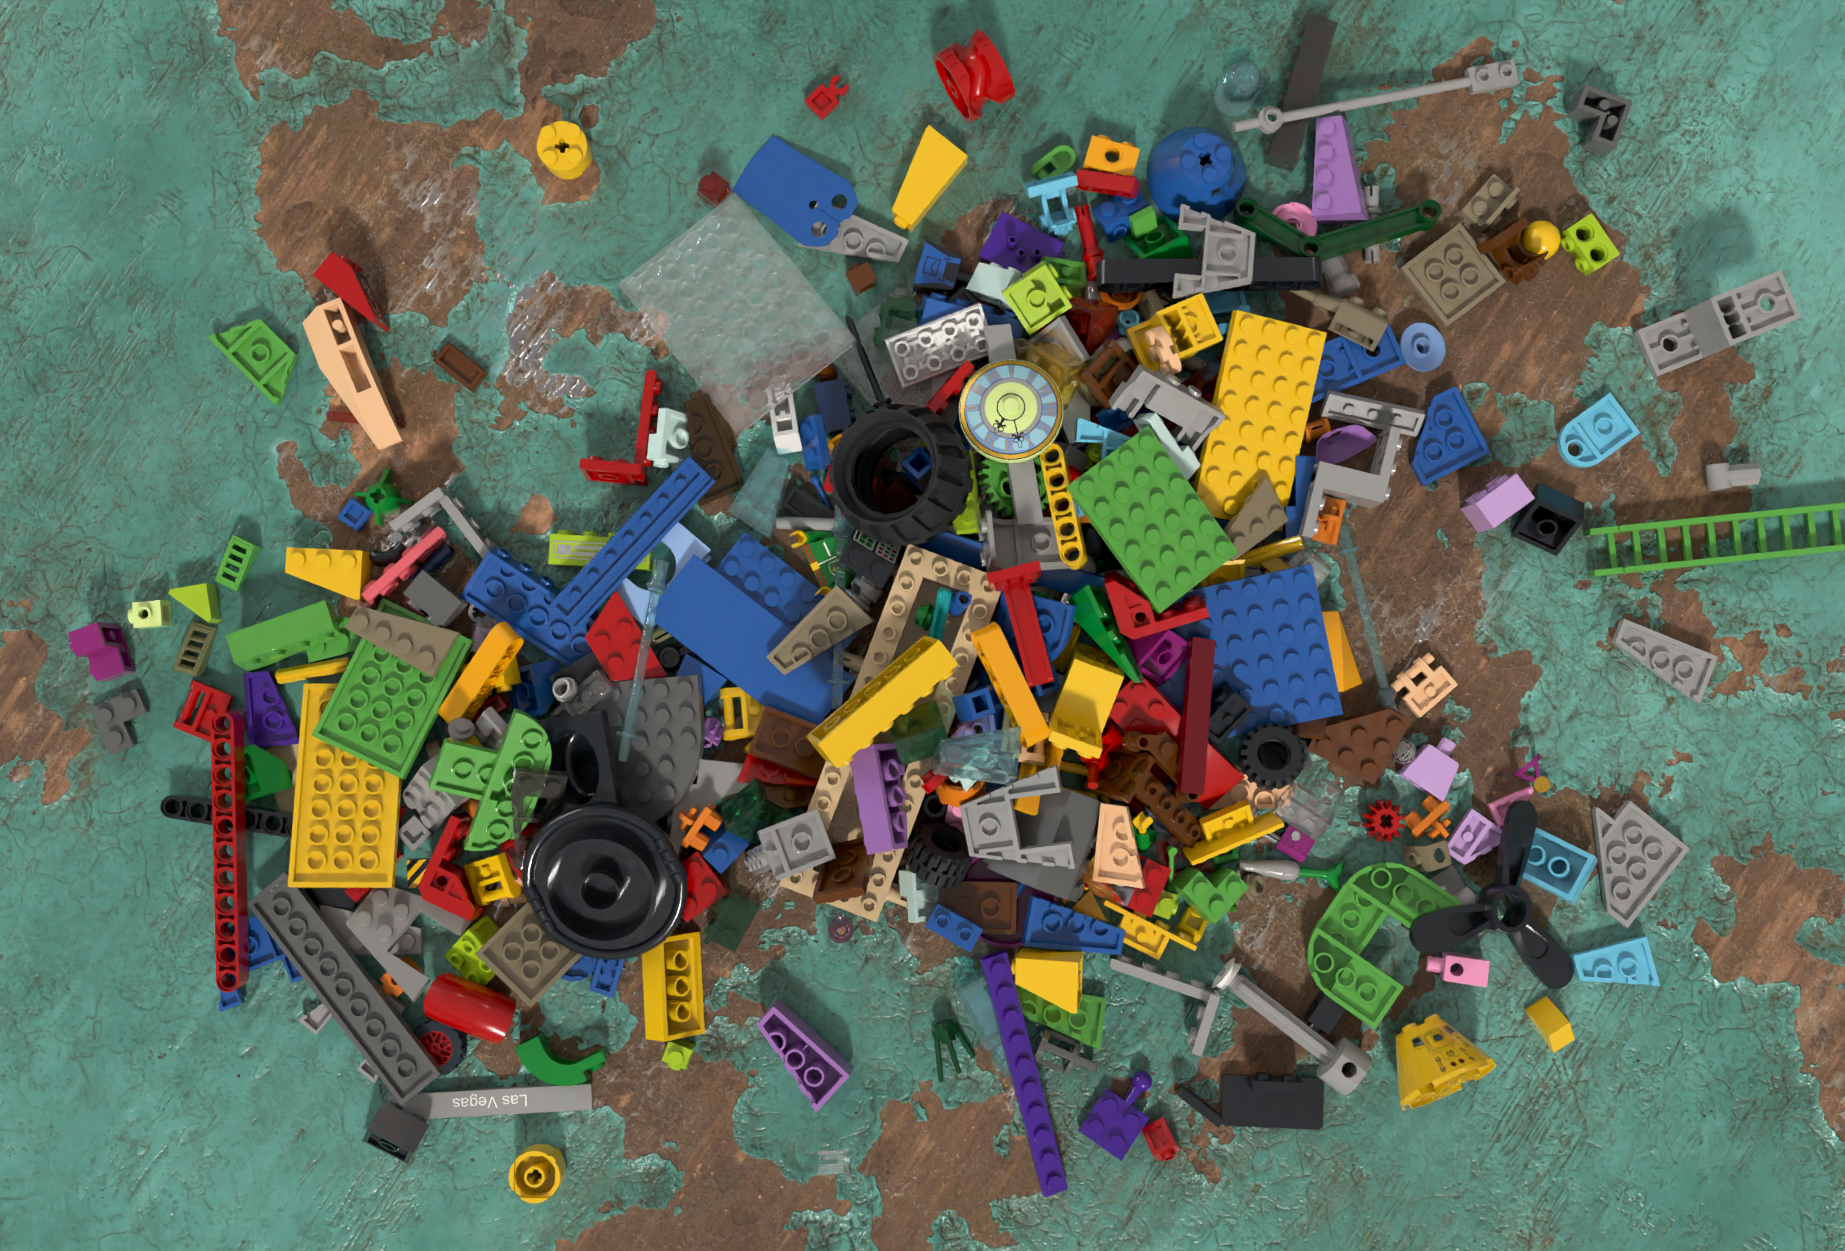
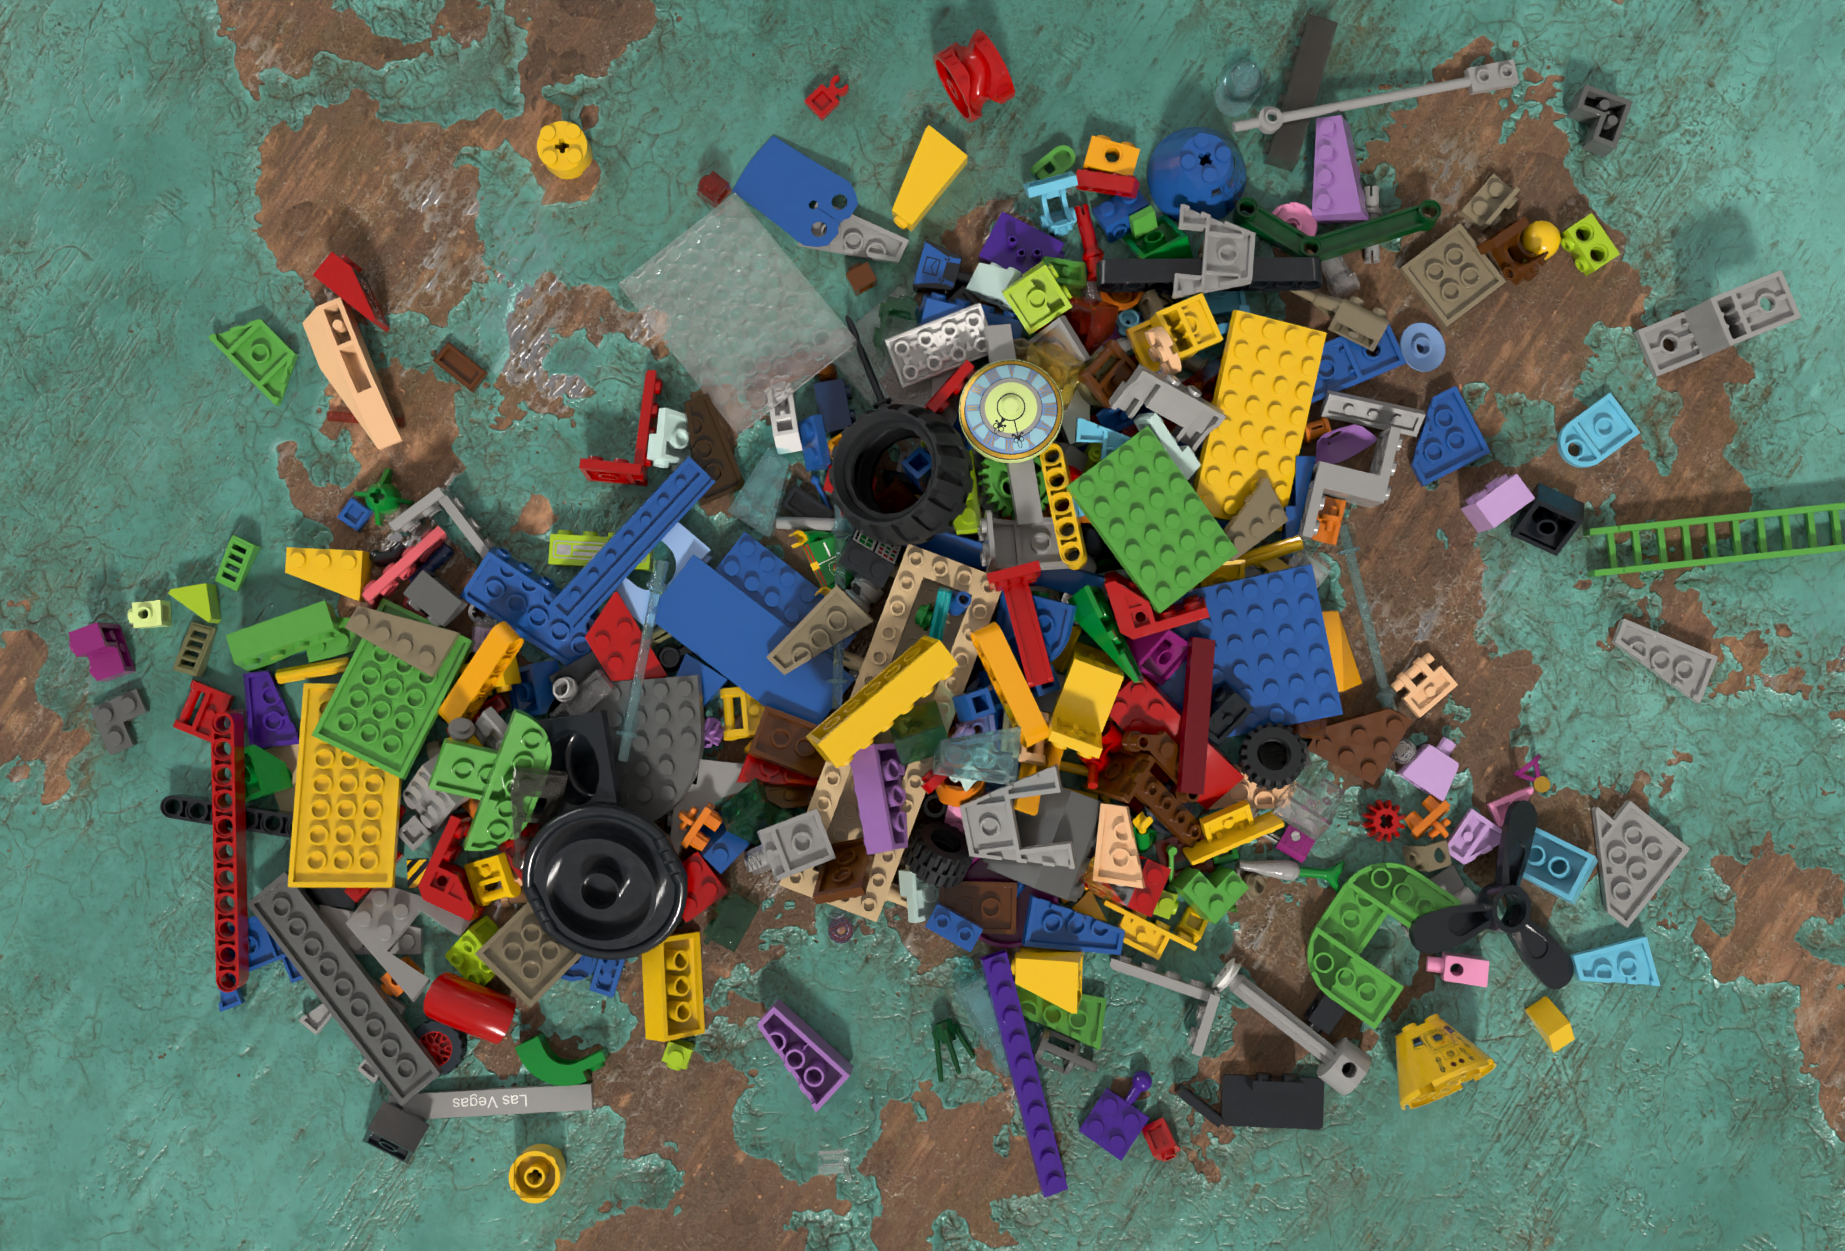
light grey piece [1705,463,1761,491] -> none

